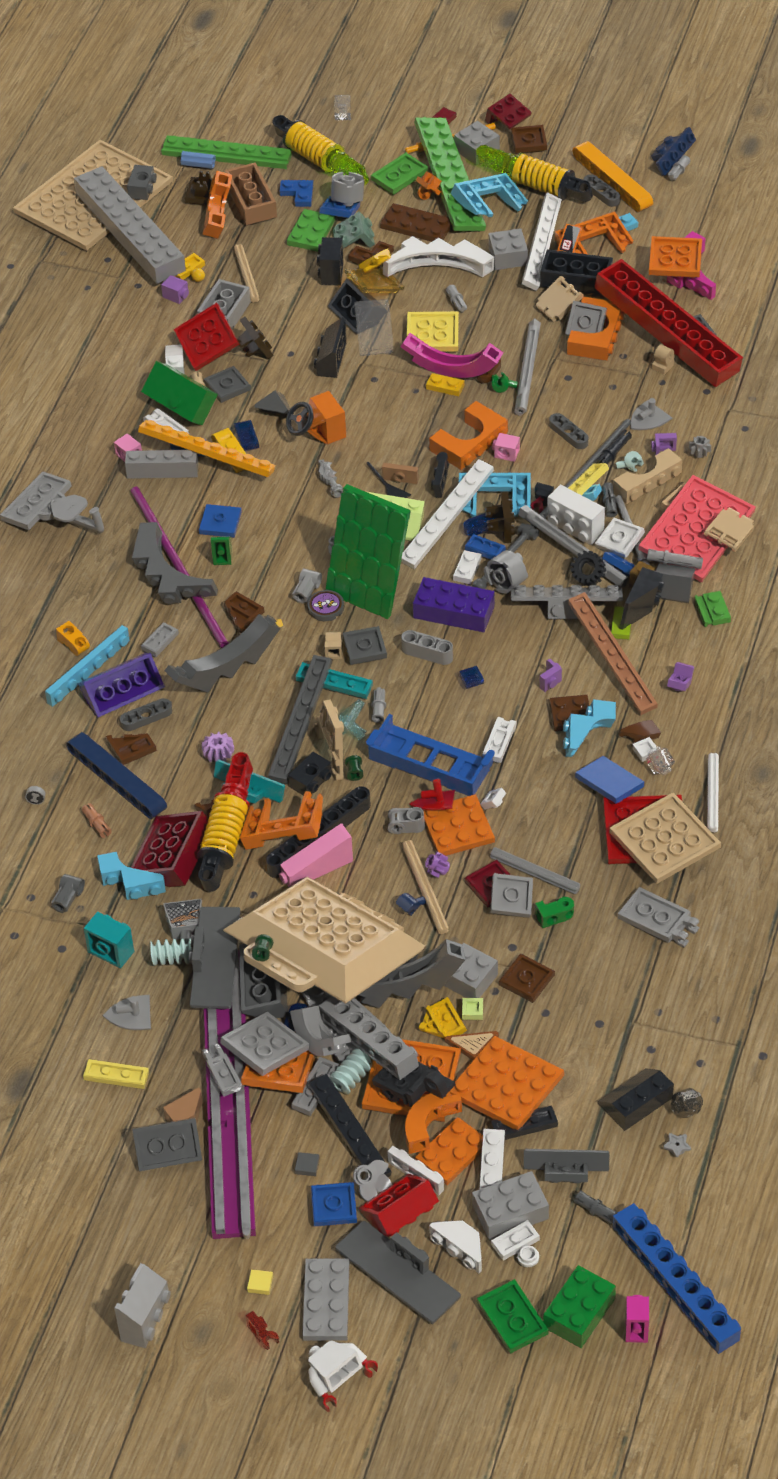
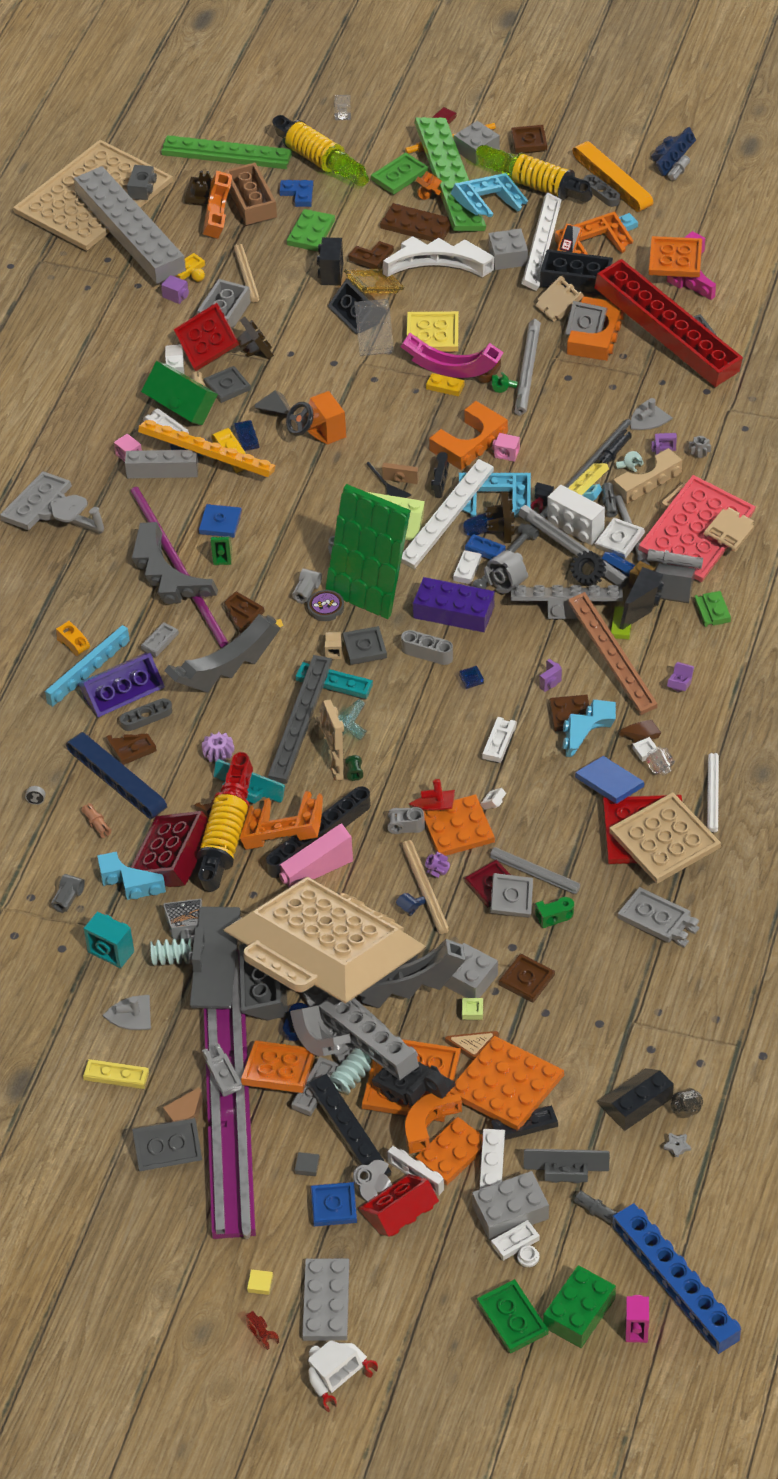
light grey wedge [114,1263,171,1348] -> none
medium blue axle [181,151,216,169] -> none
light grey plate [221,1012,309,1076] -> none
dark green bush [252,934,274,962] -> none
black brick [288,752,332,796] -> none
black slope [314,317,347,378] -> none
light grey piece [318,459,343,498] -> none
blue plate [320,196,360,218] -> none
light grey brick [331,172,364,206] -> none
sand green bracket [333,211,375,248] -> none
dark grey bracket [336,1221,461,1324] -> none
yellow slope [358,249,391,275] -> none
blue piece [366,714,495,796] -> none
light grey axle [371,687,386,723] -> none
yellow slope [419,997,467,1039] -> none
white slope [429,1221,482,1273] -> none
light grey axle [446,285,467,313] -> none
dark red bracket [485,94,532,129] -> none
dark grey beam [549,413,589,449] -> none
tan leg [652,344,674,375] -> none

